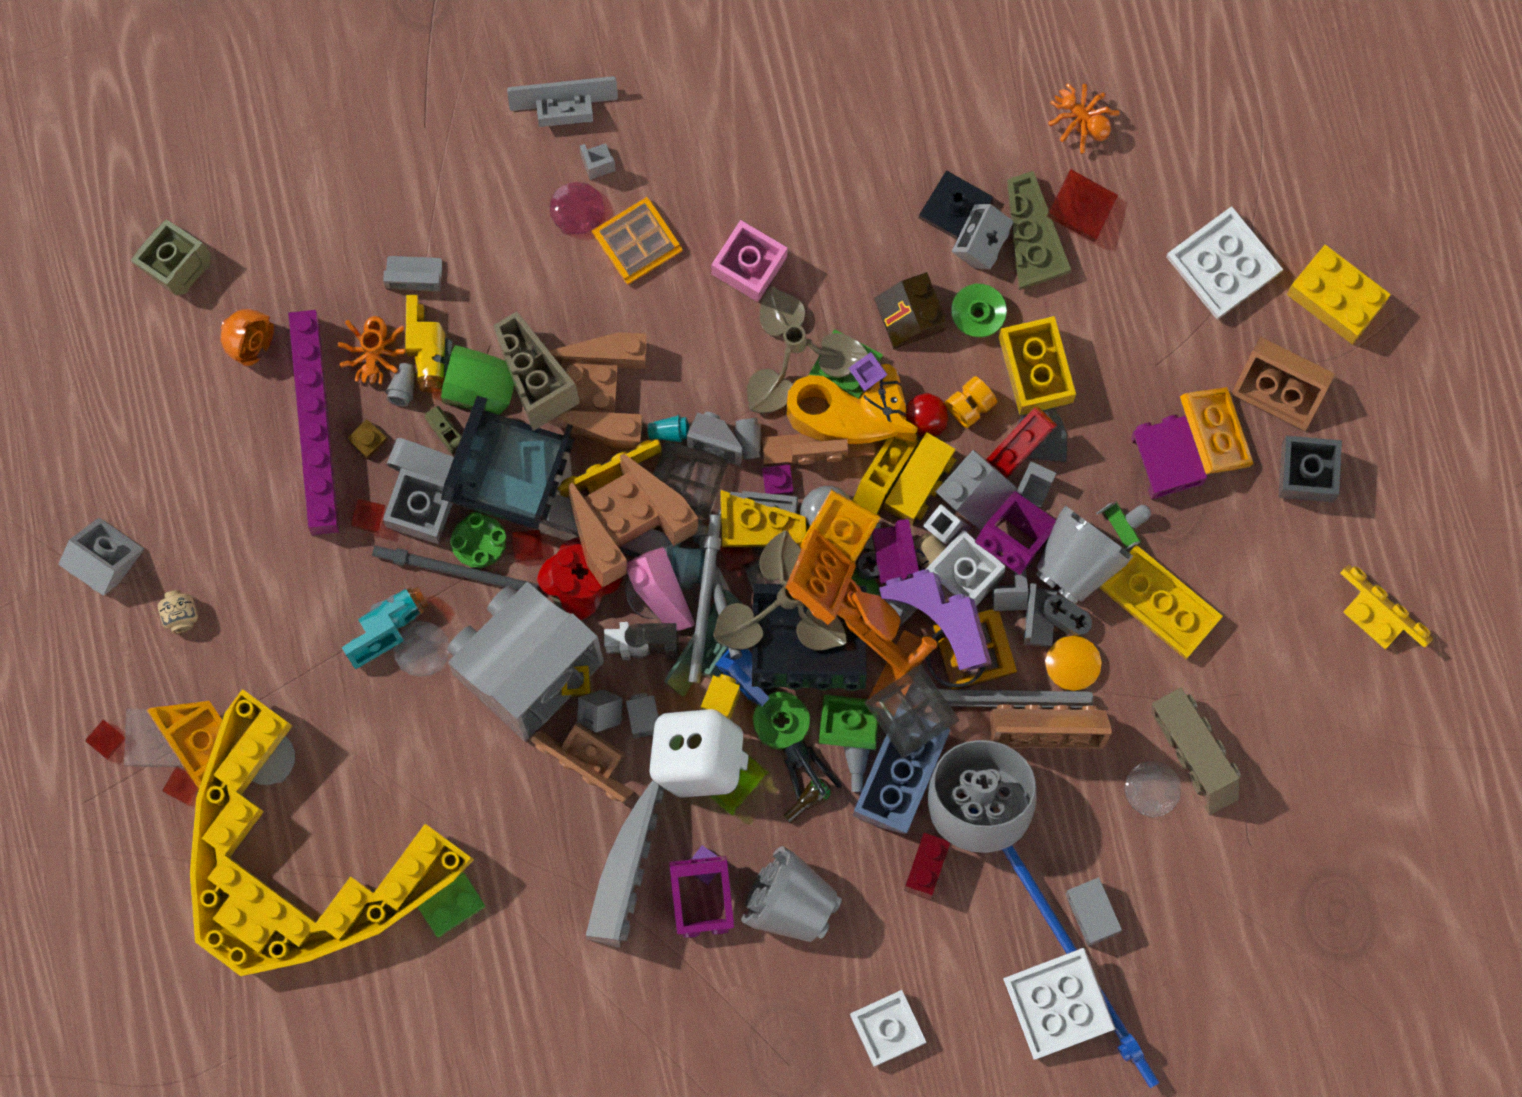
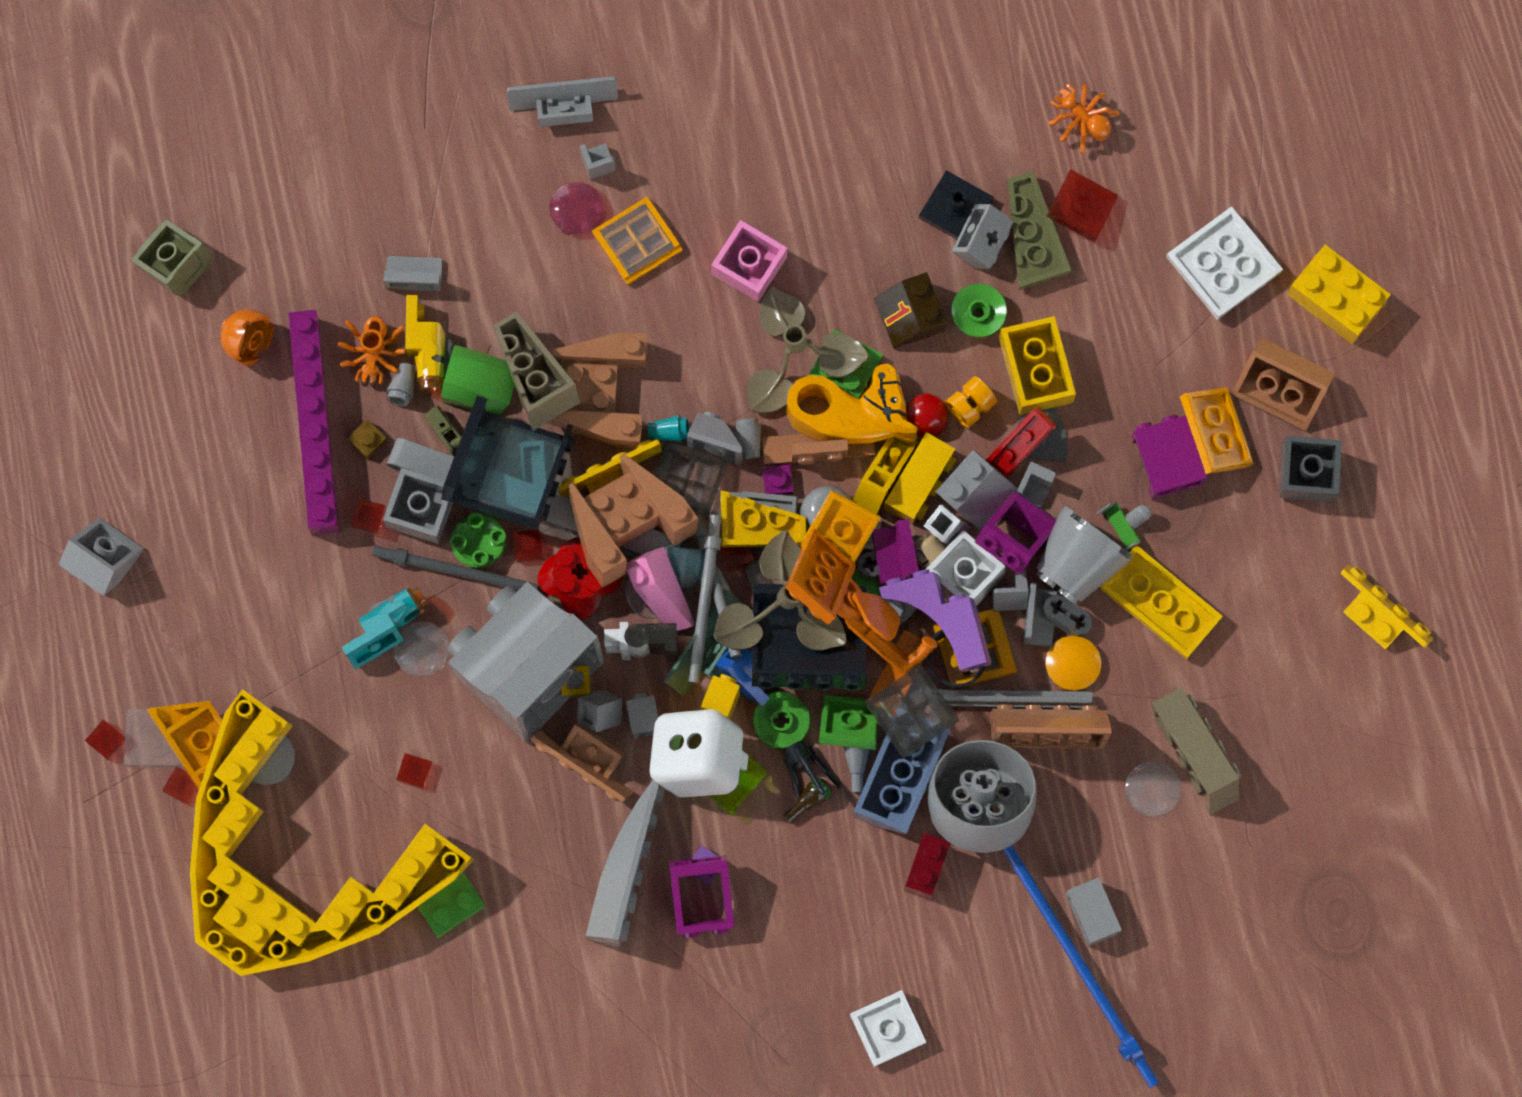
tan head [158,590,198,634] -> none
light grey cone [741,846,842,942] -> none
medium lavender plate [848,352,888,391] -> none
white plate [1003,948,1116,1060] -> none
none -> clear red tile [396,753,432,789]

